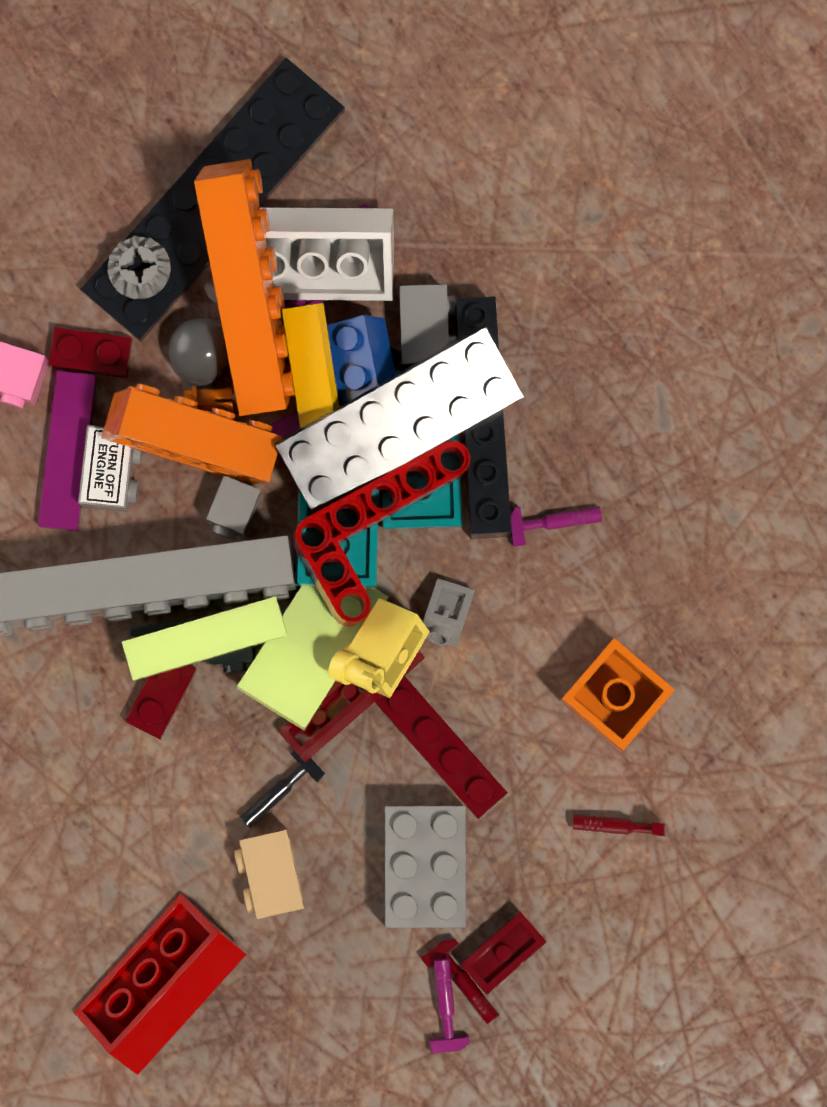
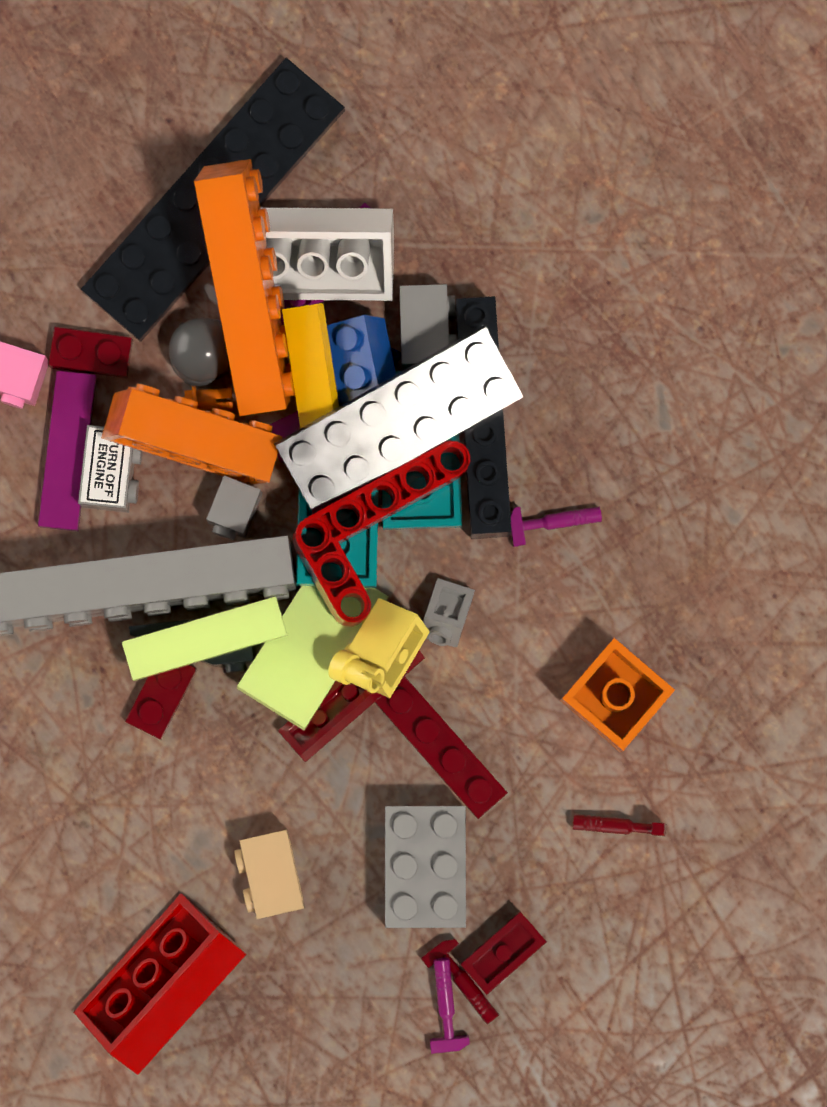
light grey gear [107,236,171,299] -> none
black piece [240,750,326,828] -> none

